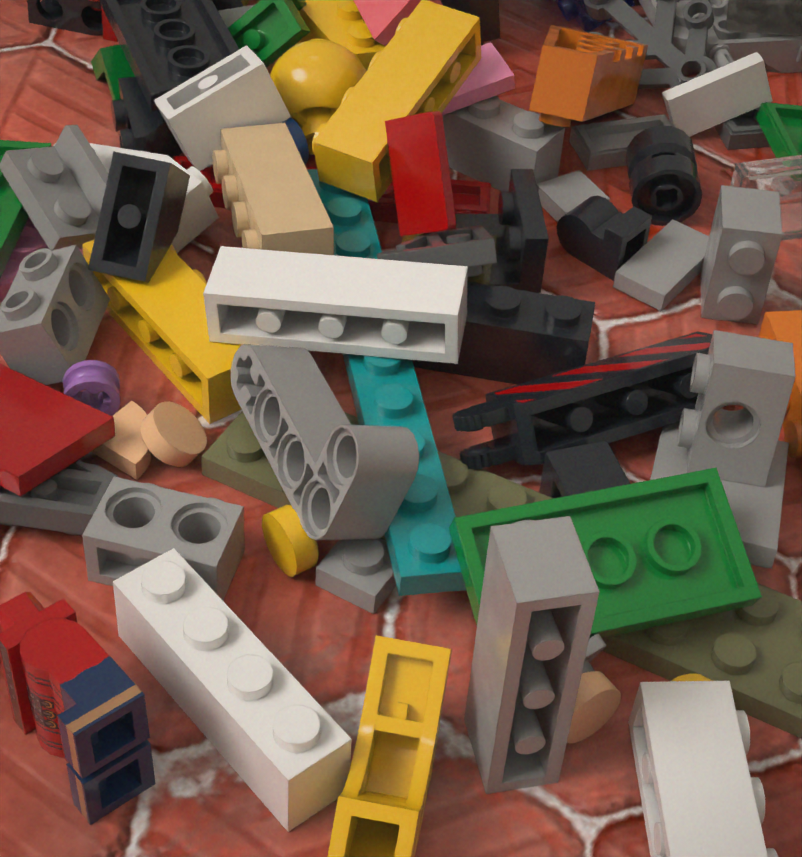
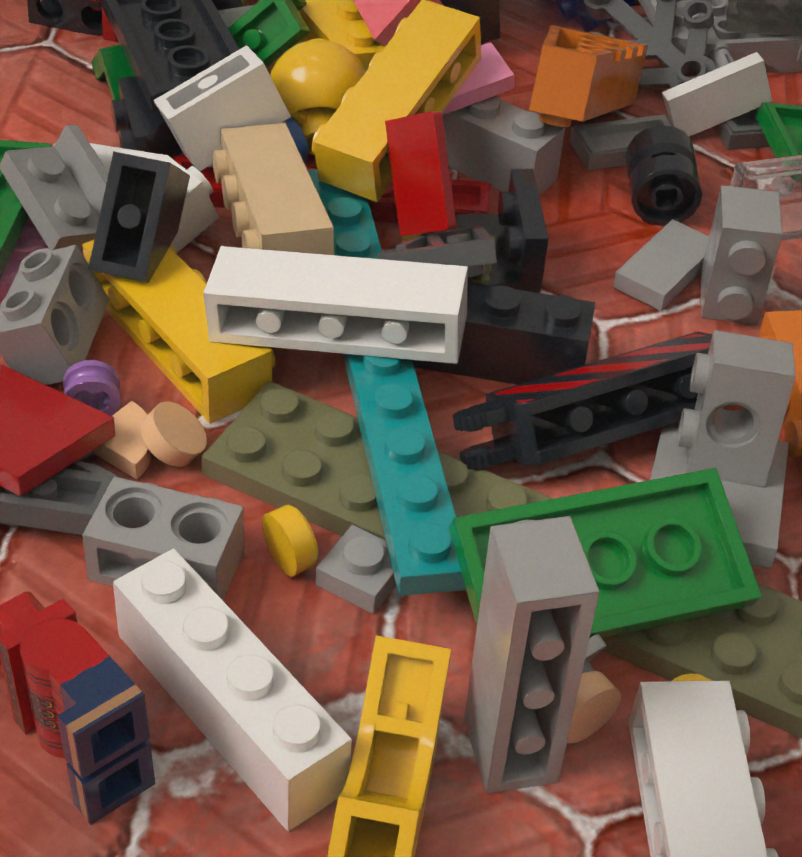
light grey beam [230,344,419,540] -> none
light grey tile [537,170,610,222] -> none
black panel [539,440,630,498] -> none
black leg [557,195,652,281] -> none

